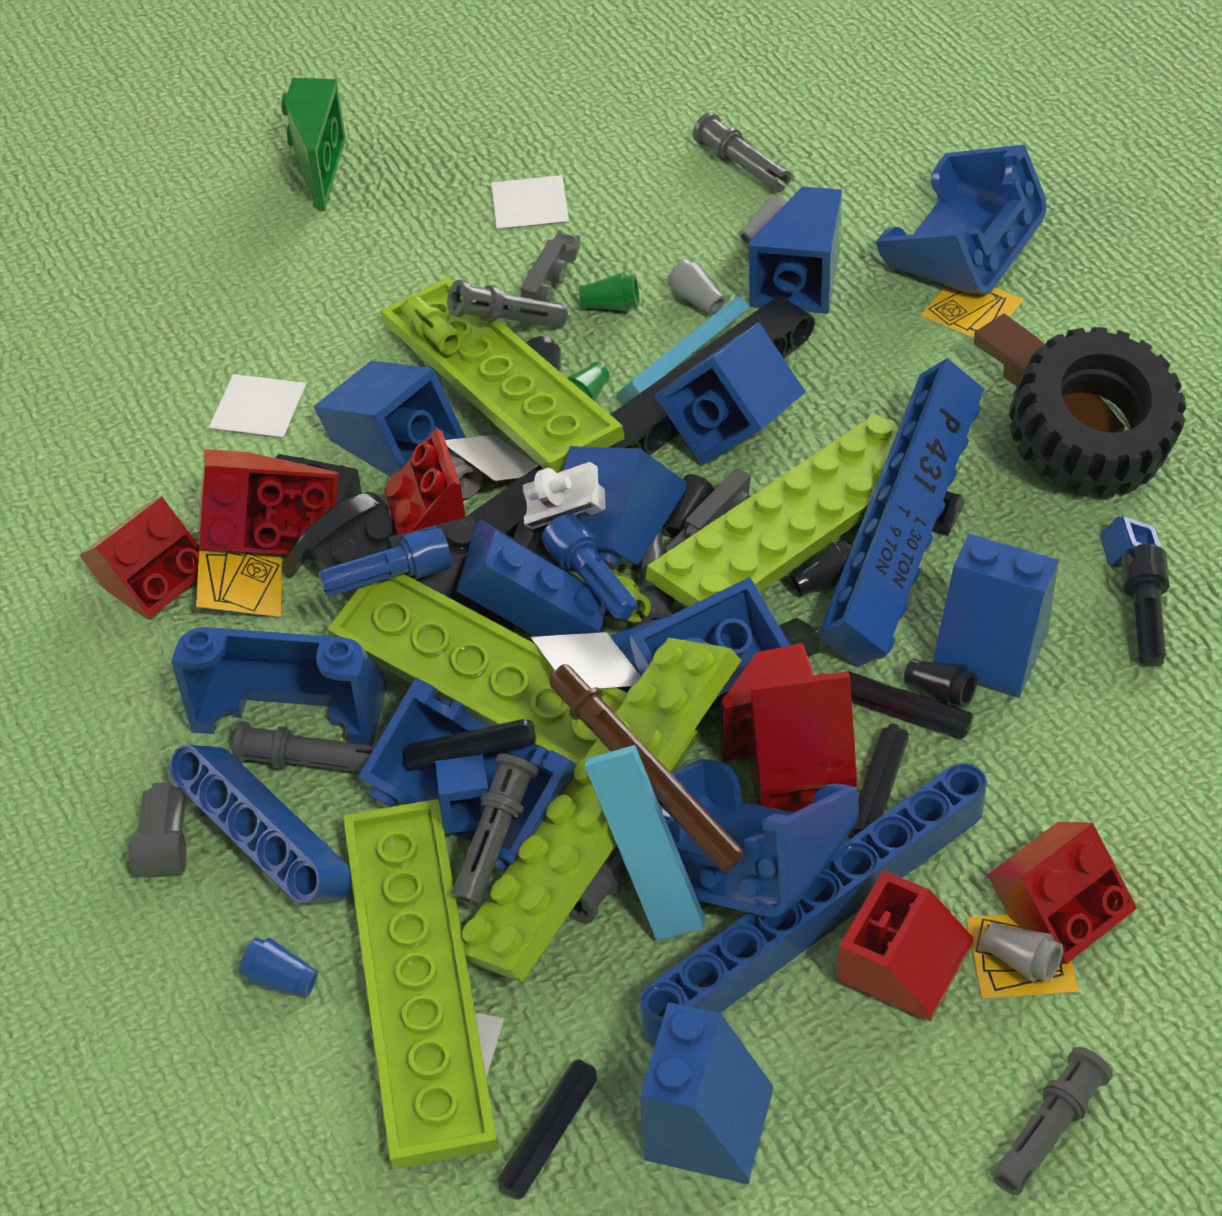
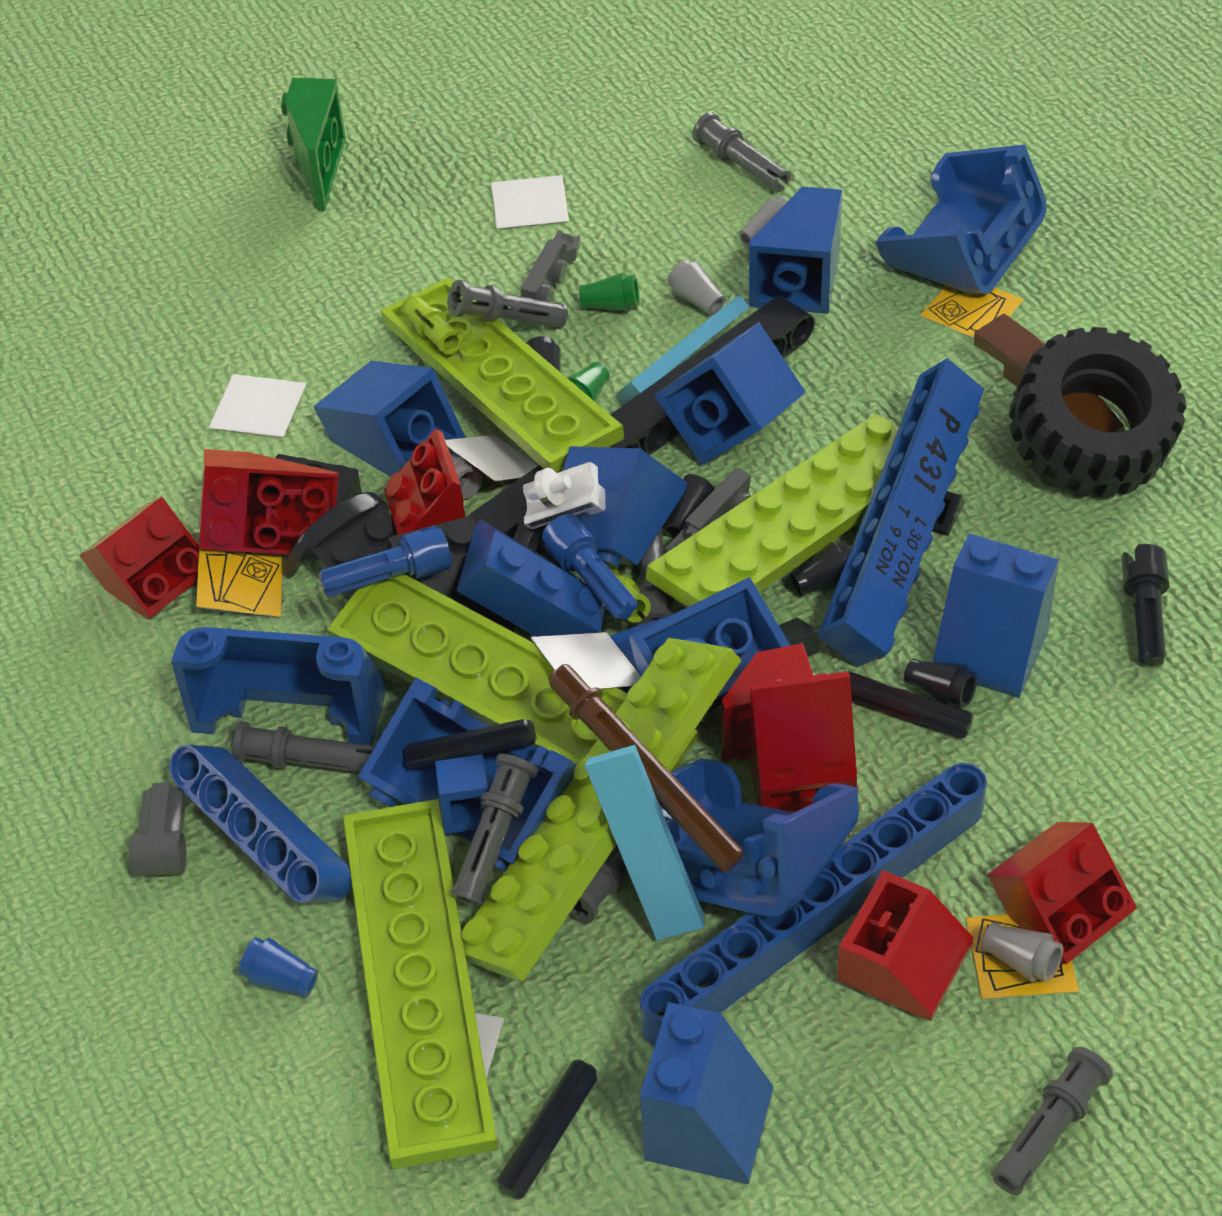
black axle [848,723,909,839] -> none
blue slope [1101,515,1161,567] -> none

